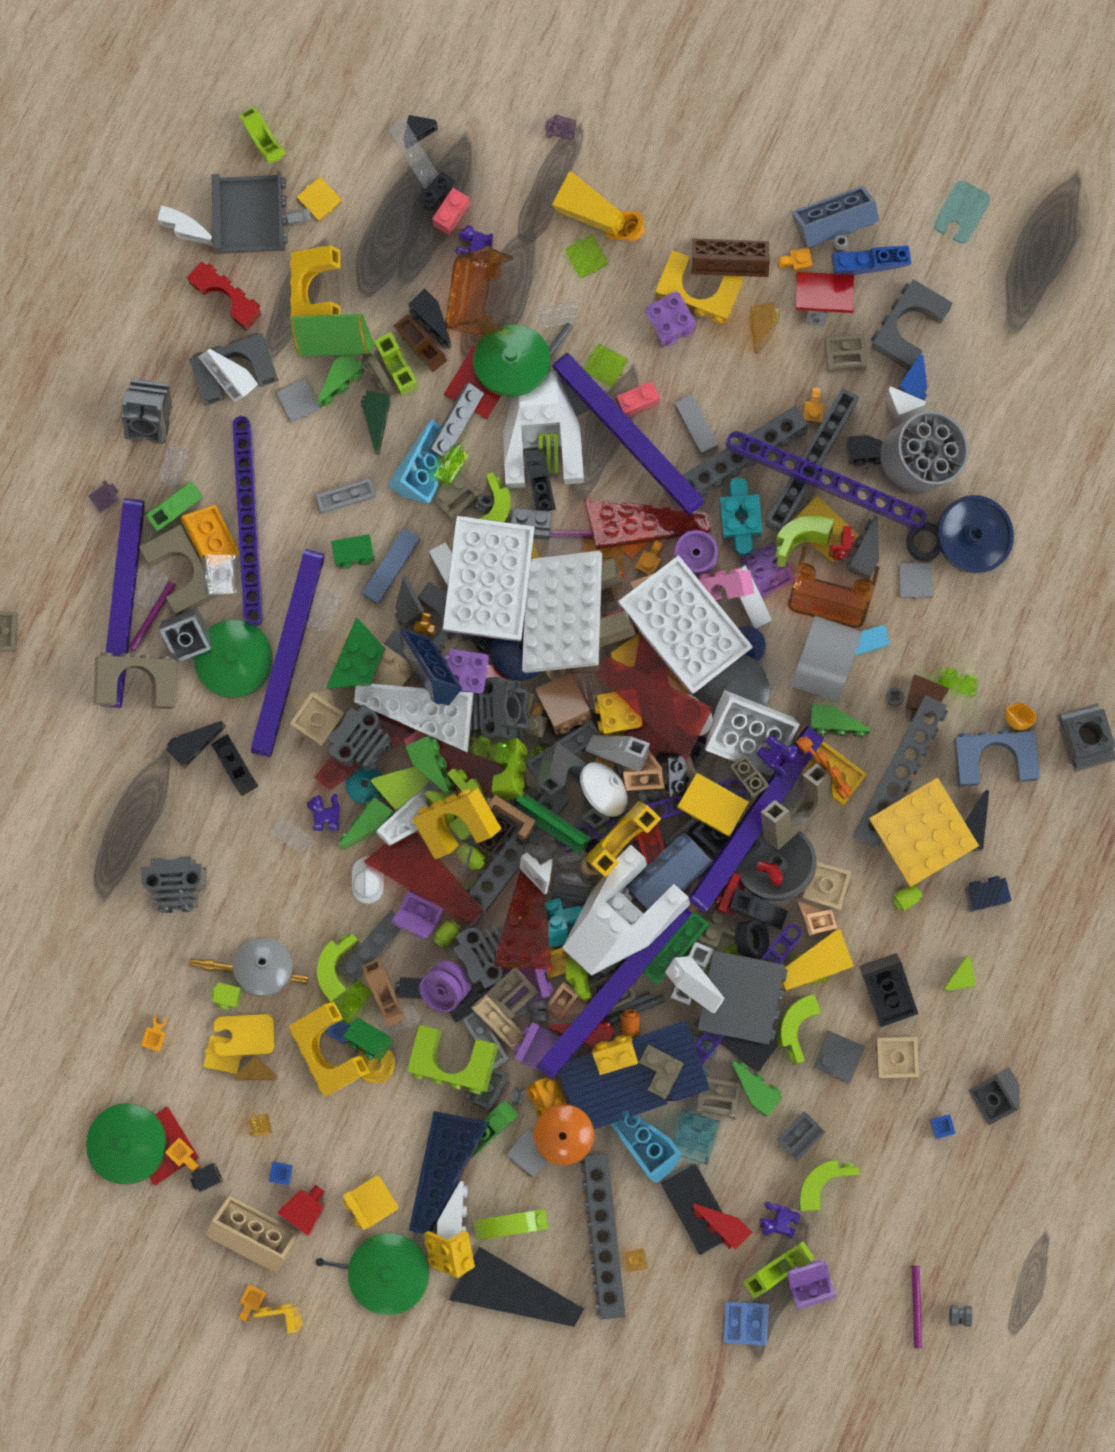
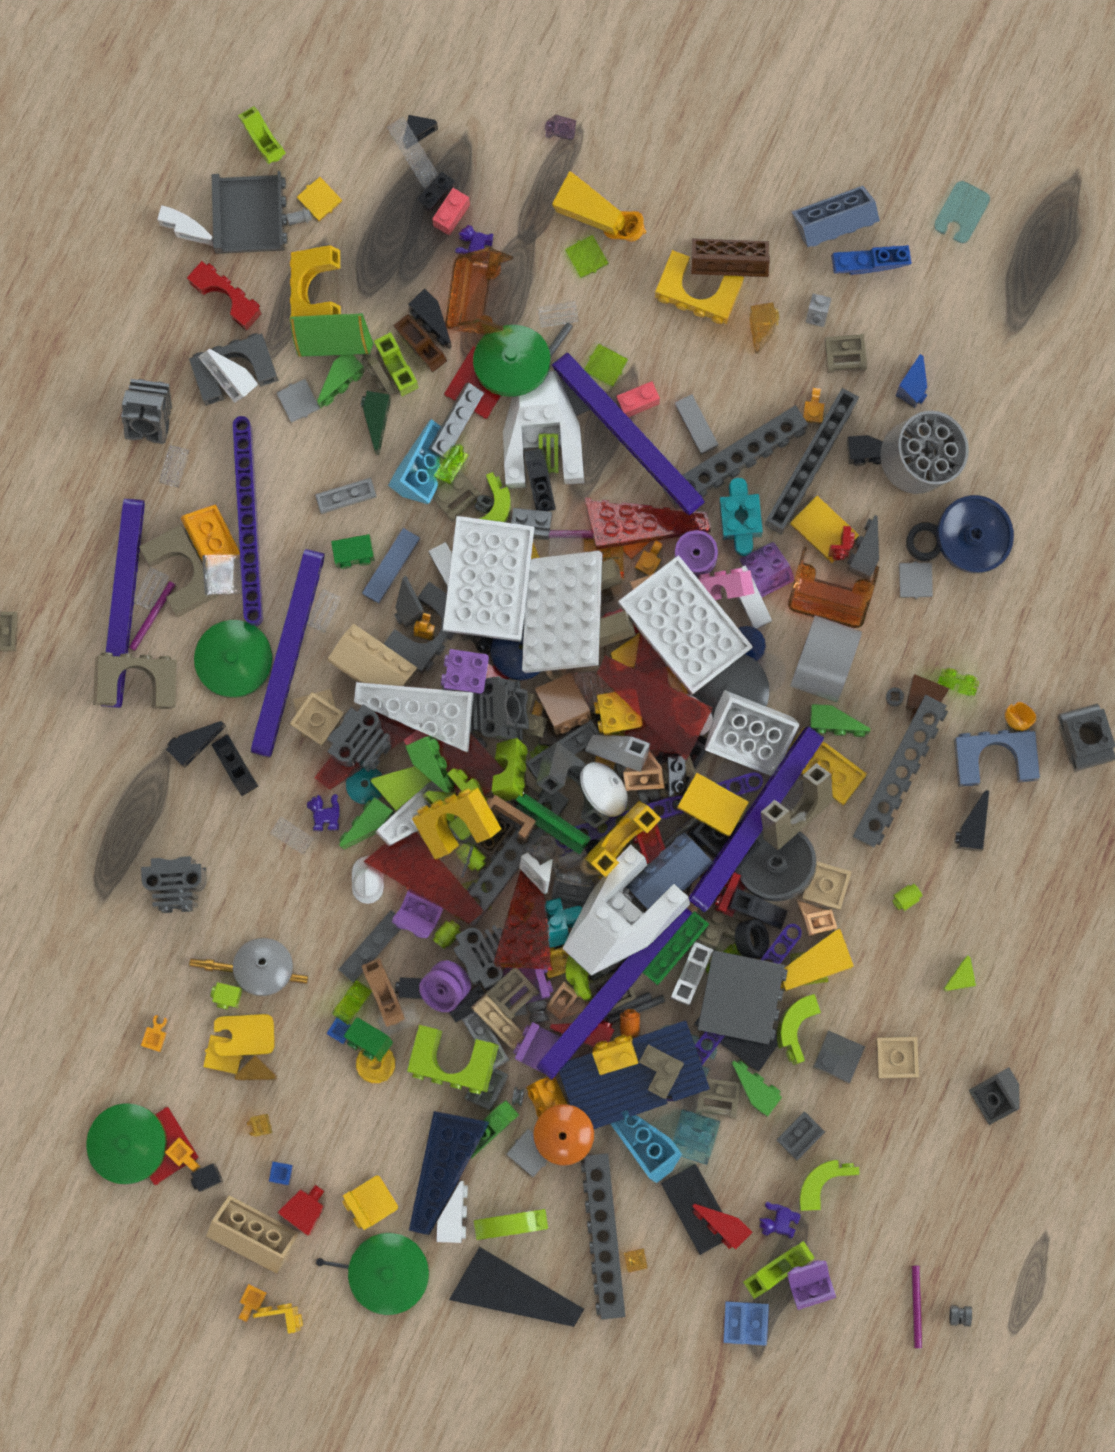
clear purple bracket [89,480,119,513] -> none
bright green slope [144,481,203,531] -> none
dark grey slope [159,607,212,663] -> none
yellow arch [289,1002,370,1097] -> none
lime arch [317,933,359,1002] -> none
green wing [327,618,386,690] -> none
dark blue slope [399,628,462,706] -> none
yellow bracket [424,1230,475,1278] -> none
clear neon green hinge [470,736,514,764] -> none
medium lavender bracket [645,292,696,347] -> none
white slope [665,956,725,1013] -> none
dark purple beam [726,431,927,529] -> none
dark tan slope [730,755,769,797] -> none
dark purple animal [757,736,798,776] -> none
red arm [757,861,783,885] -> none
lime arch [775,516,834,568] -> none
light orange plate [777,247,813,271] -> none
piece [795,272,855,313] -> none
orange plant [795,736,852,800] -> none
light grey pin [833,235,849,253] -> none
medium azure slope [855,625,890,656] -> none
black slope [859,953,918,1027] -> none
yellow plate [868,777,979,887] -> none
dark grey arch [871,279,953,370] -> none
white slope [885,386,926,425] -> none
blue plate [930,1114,956,1139] -> none
brick [965,876,1012,912] -> none

